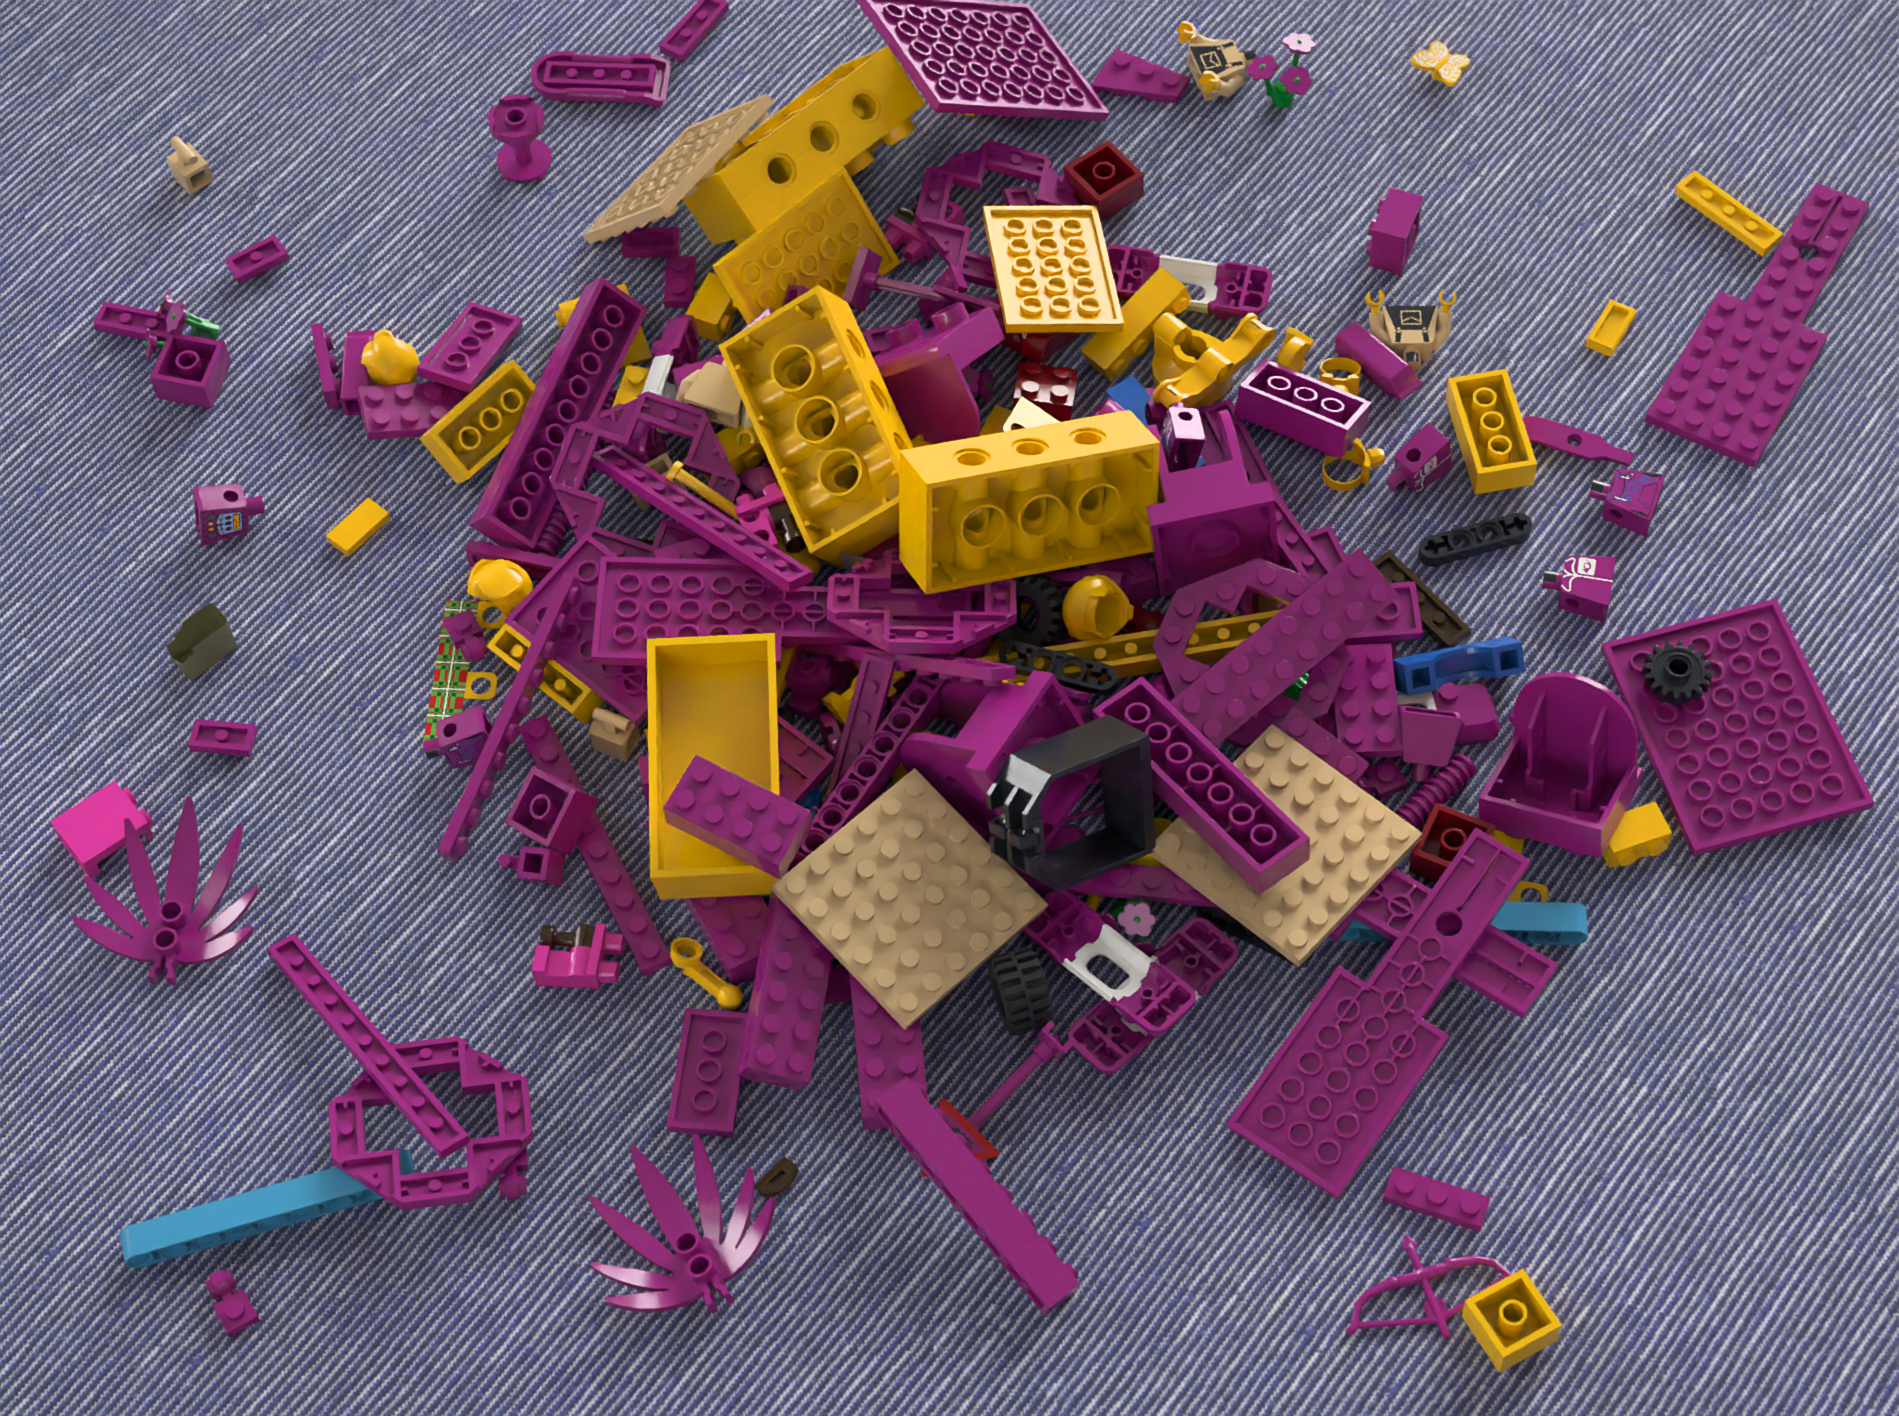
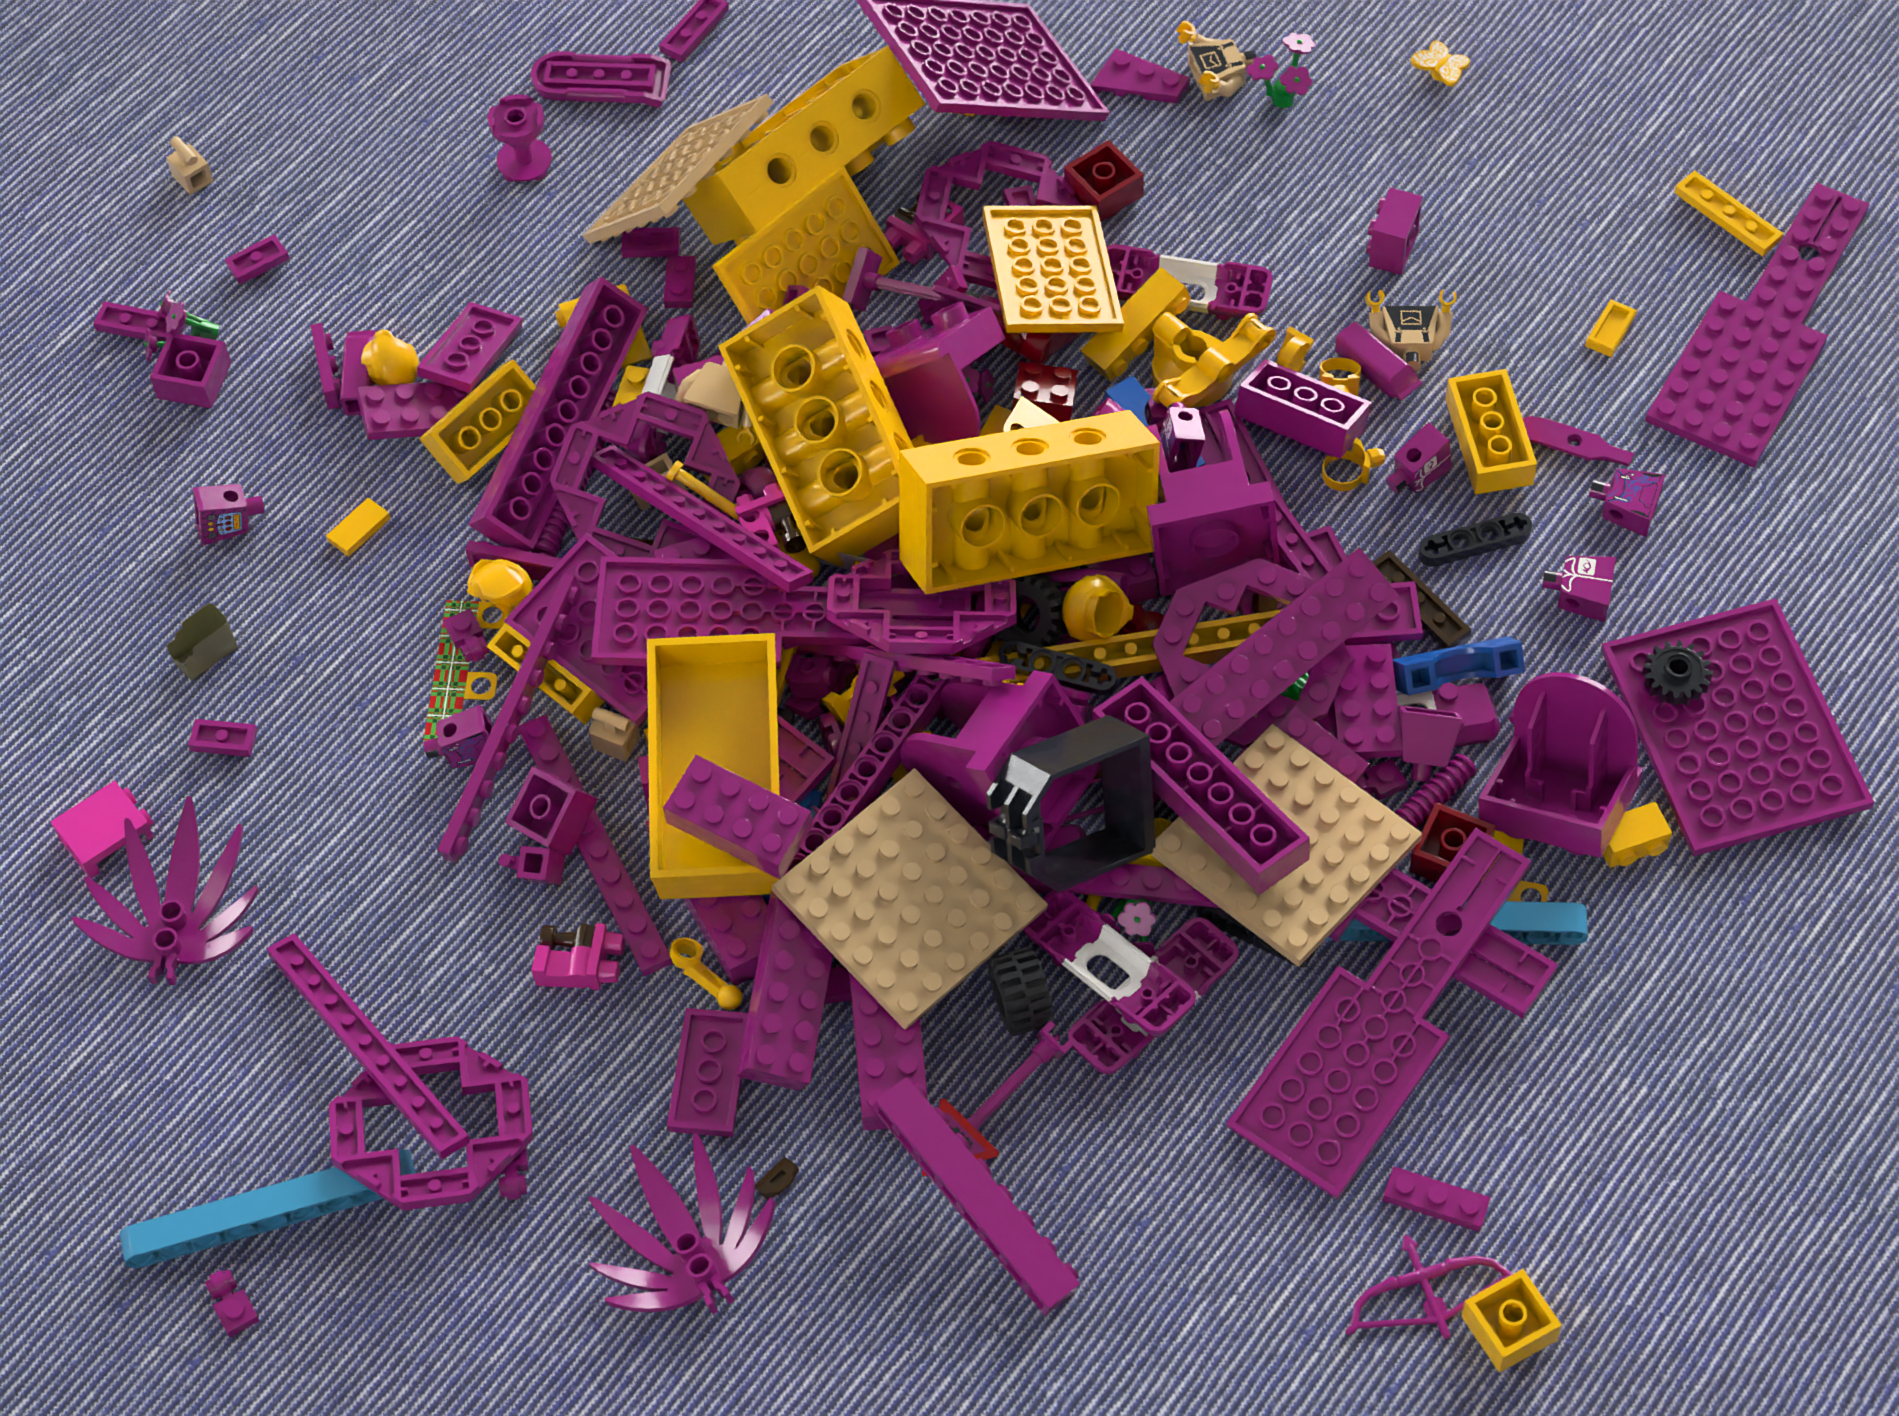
yellow brick [686,272,739,342] -> none

